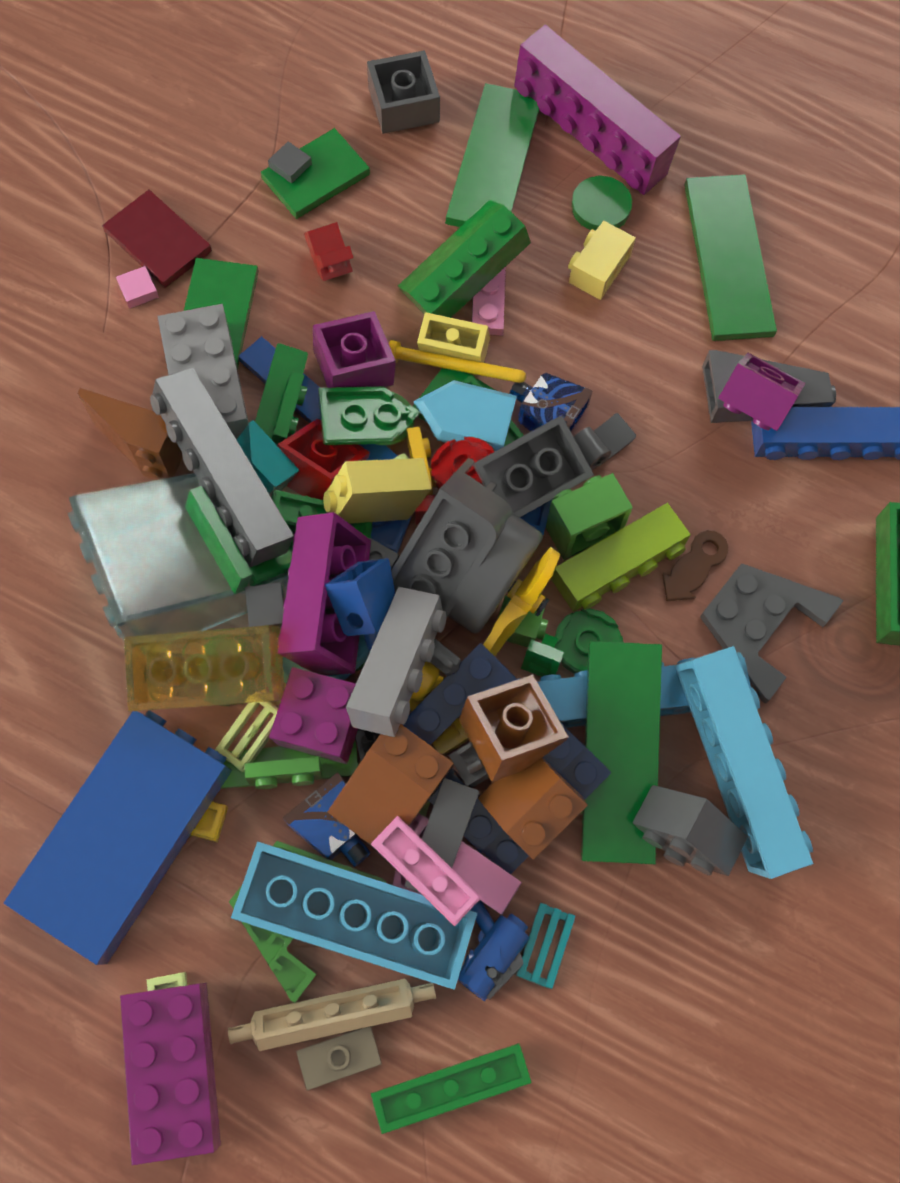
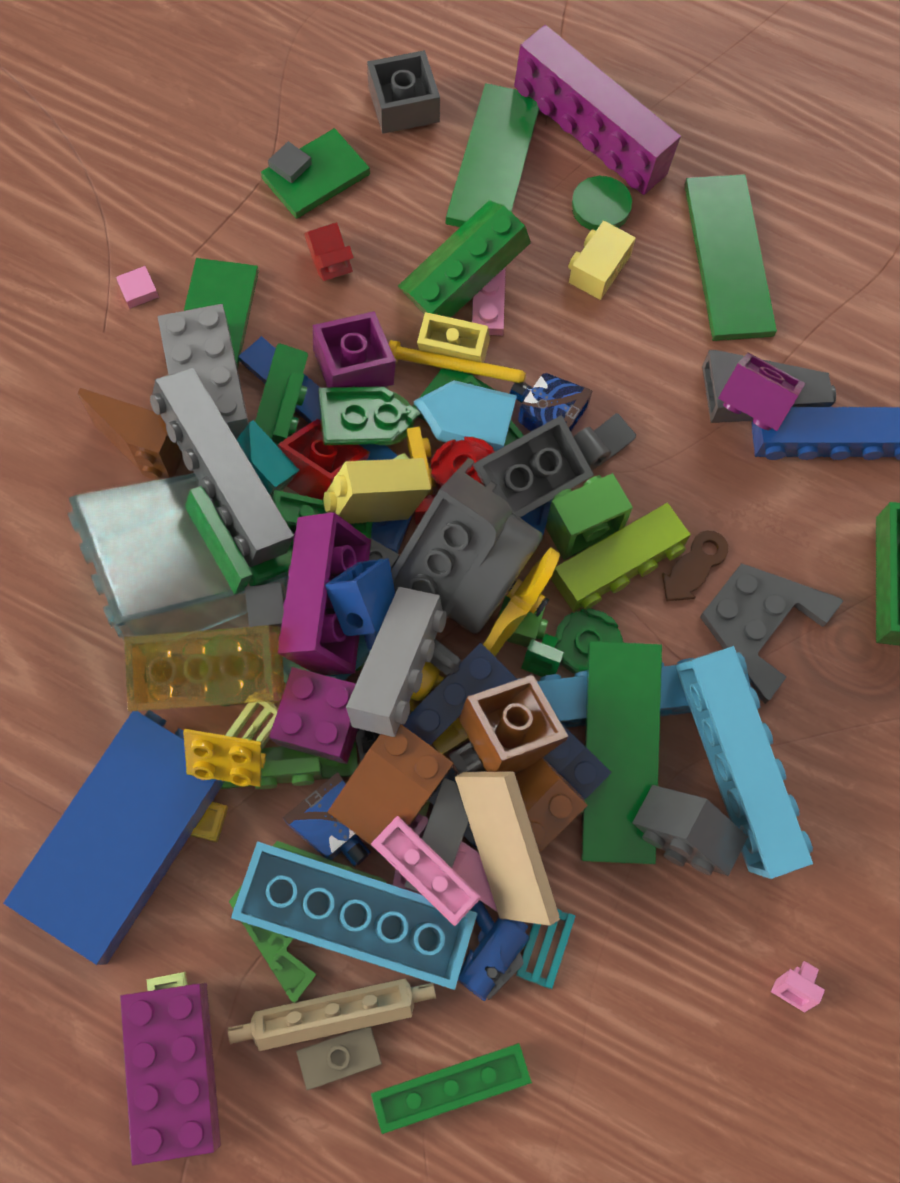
dark red tile [102,189,212,288] -> none
none -> yellow hinge [183,729,266,787]
none -> tan tile [455,772,560,926]
none -> bright pink tile [771,961,825,1013]

